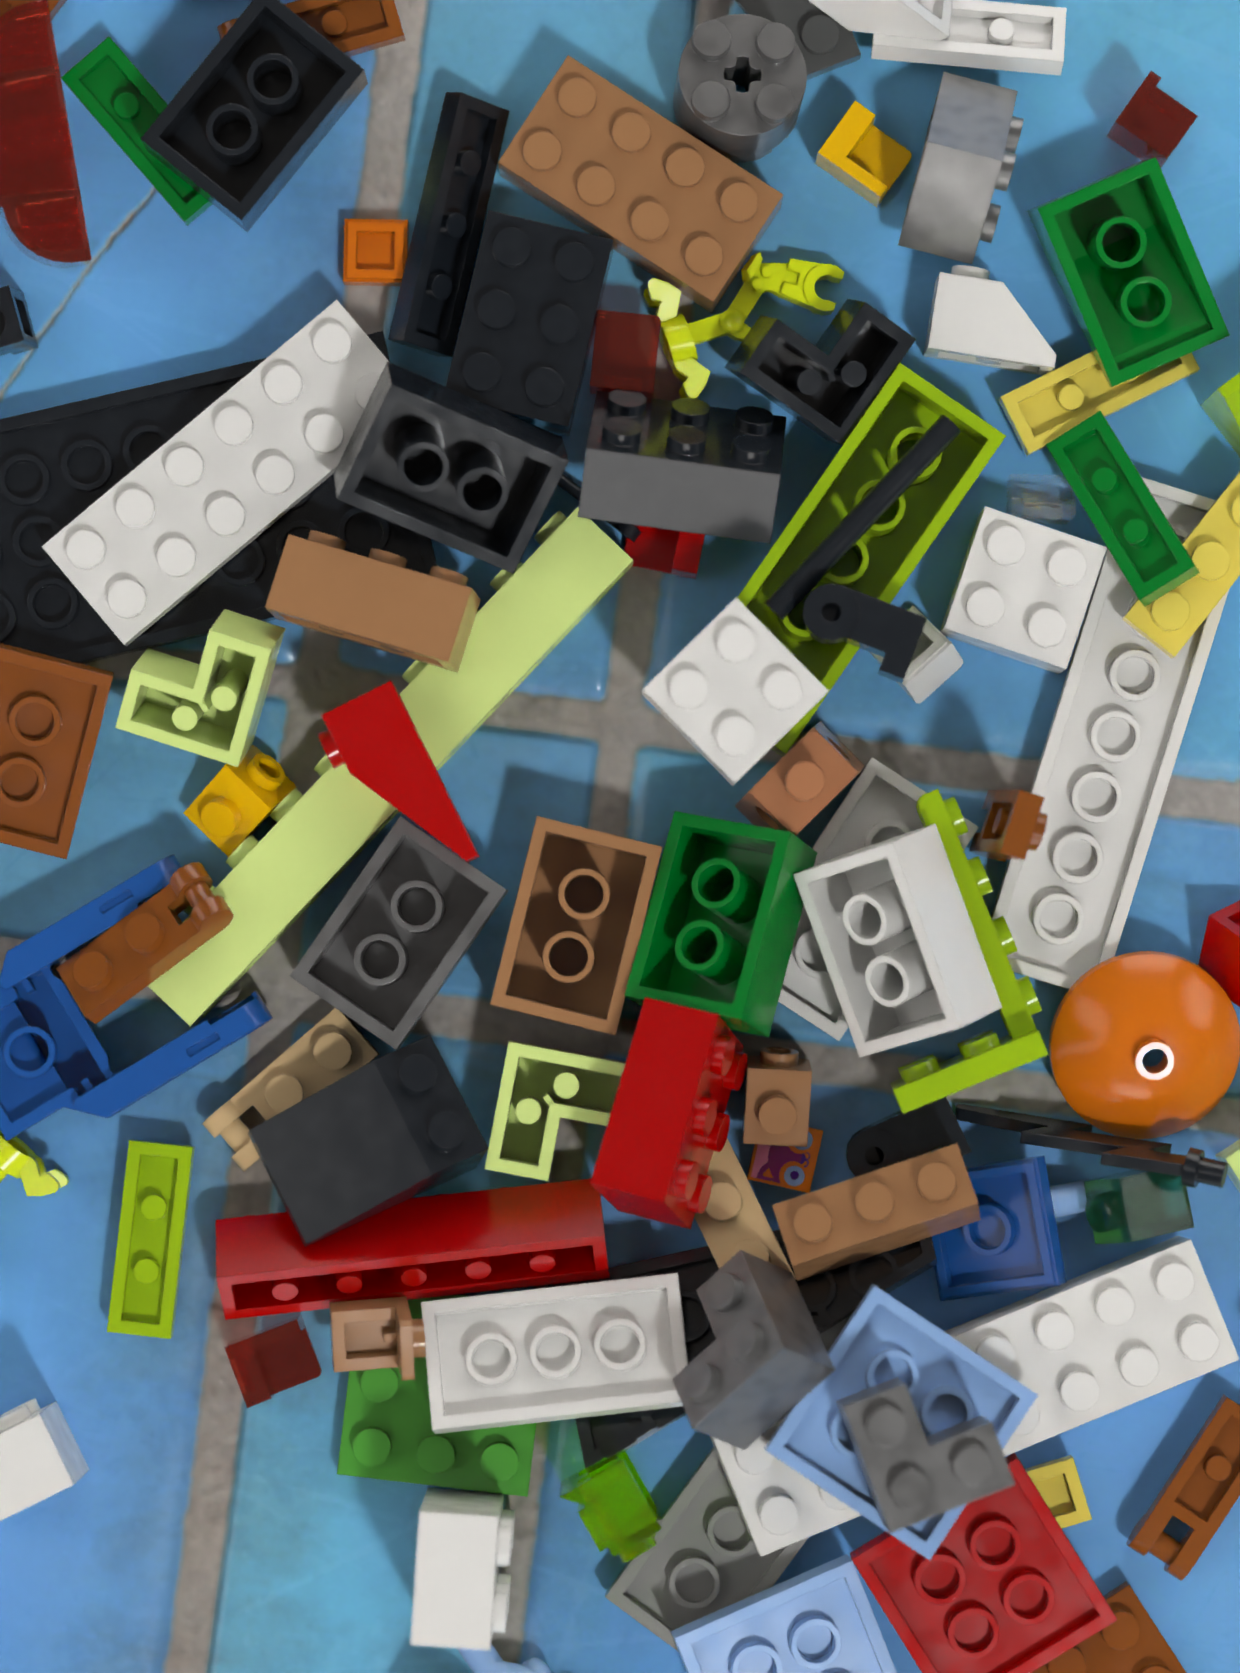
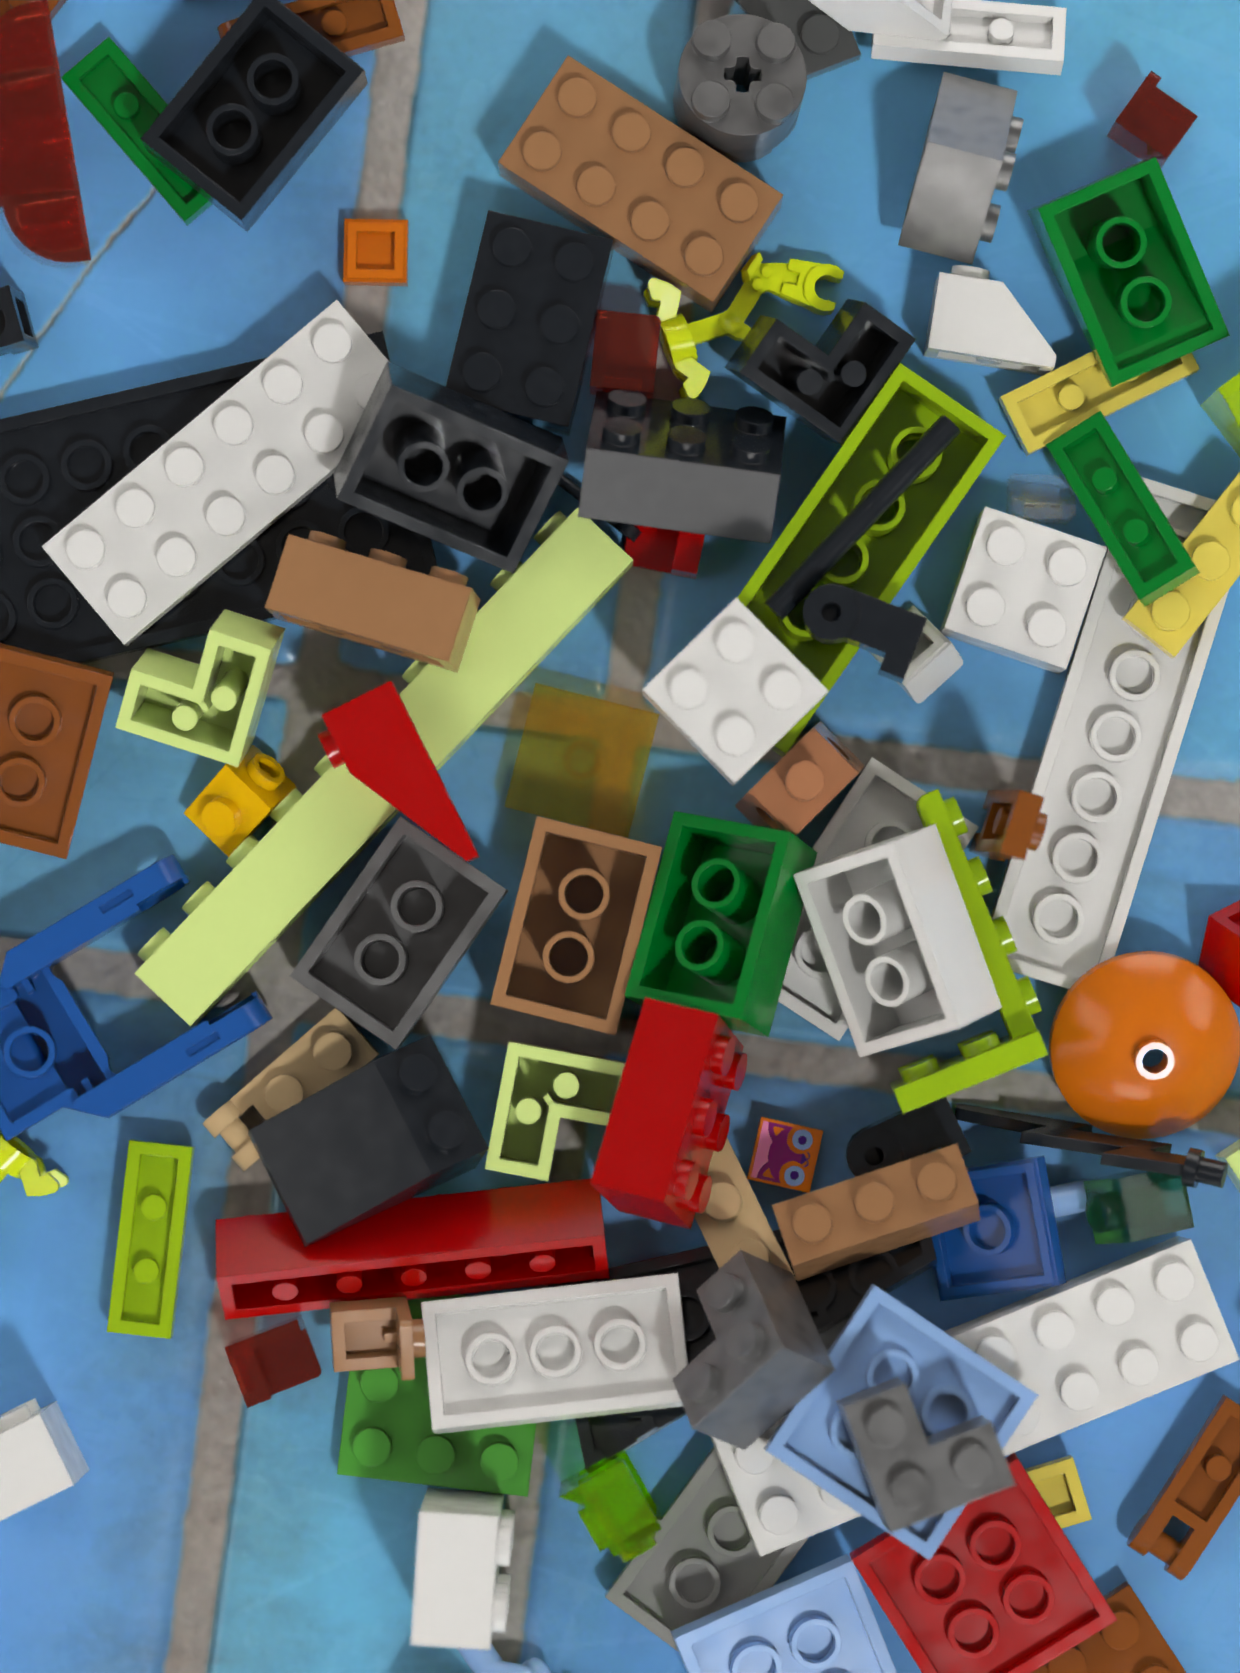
dark orange plate [56,862,233,1024] -> none
black plate [388,92,510,357] -> none
medium nougat bracket [742,1047,812,1147] -> none
yellow panel [815,101,912,207] -> none
none -> clear yellow plate [504,683,659,838]

